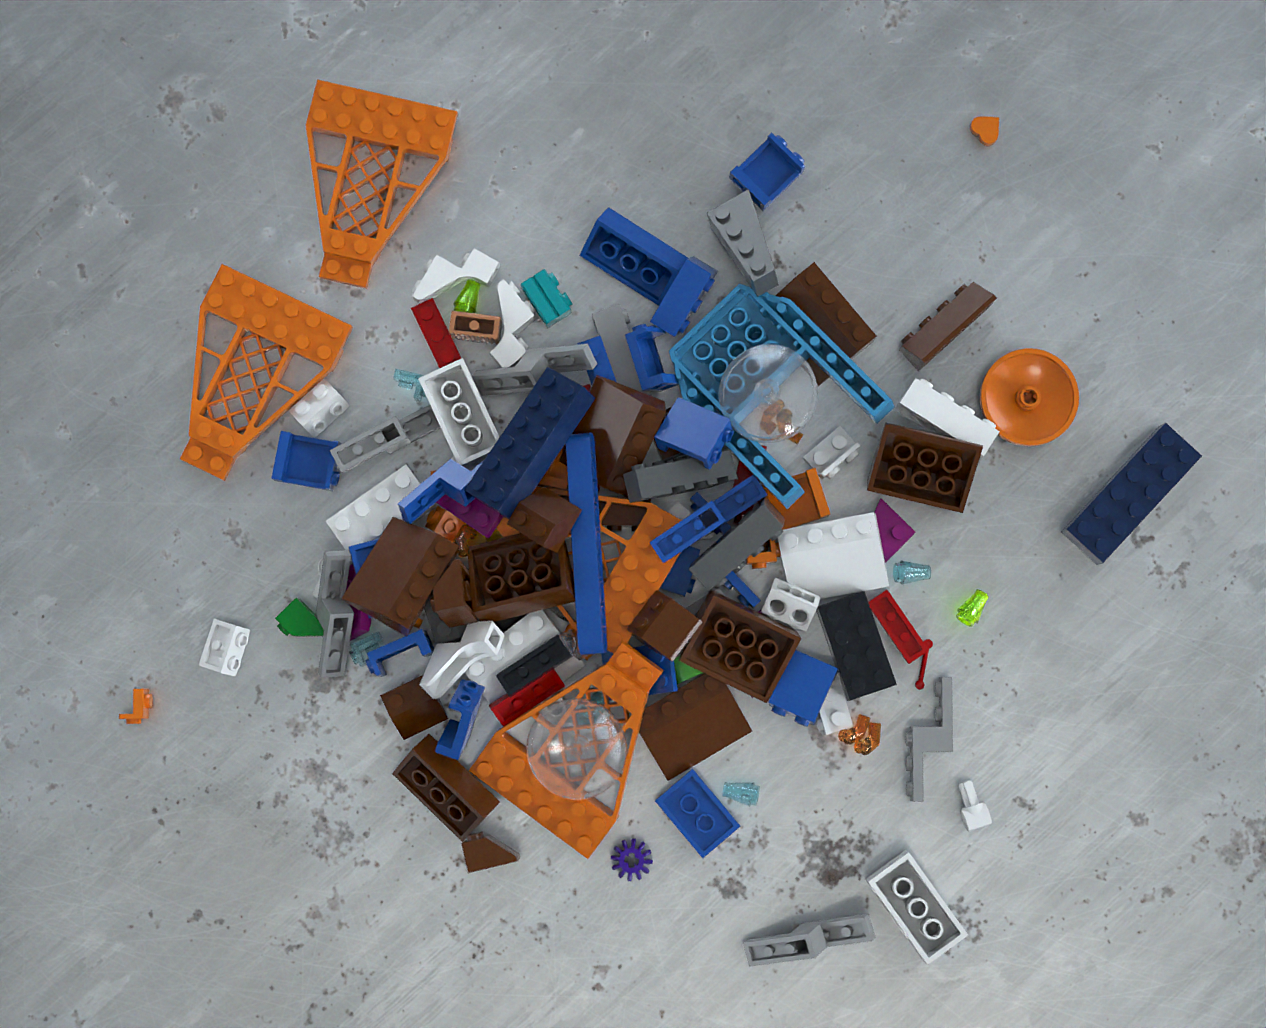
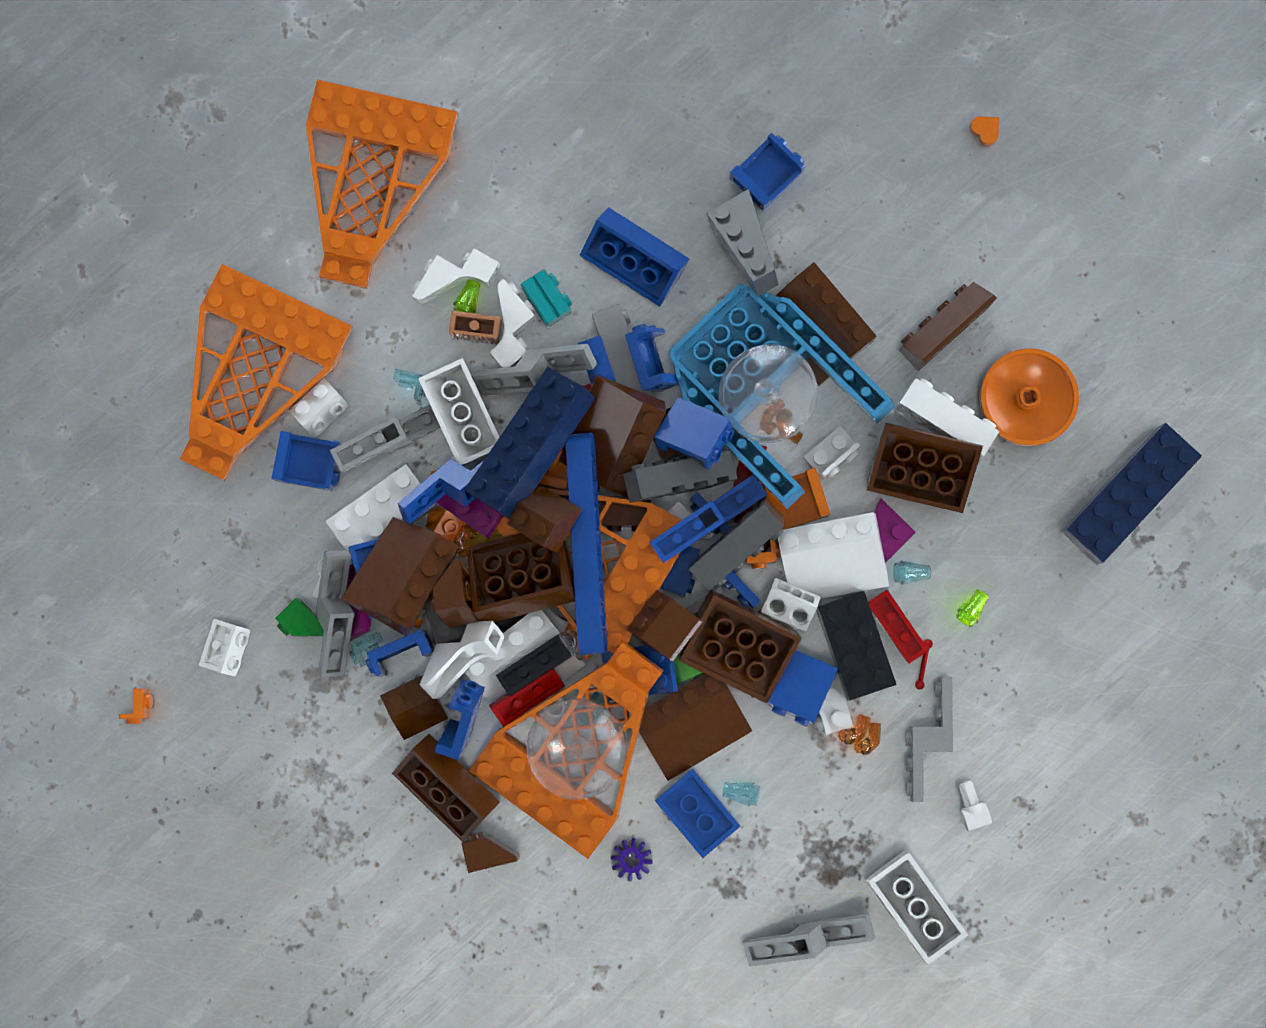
red plate [411,298,461,368] -> none
blue wedge [650,256,718,337] -> none

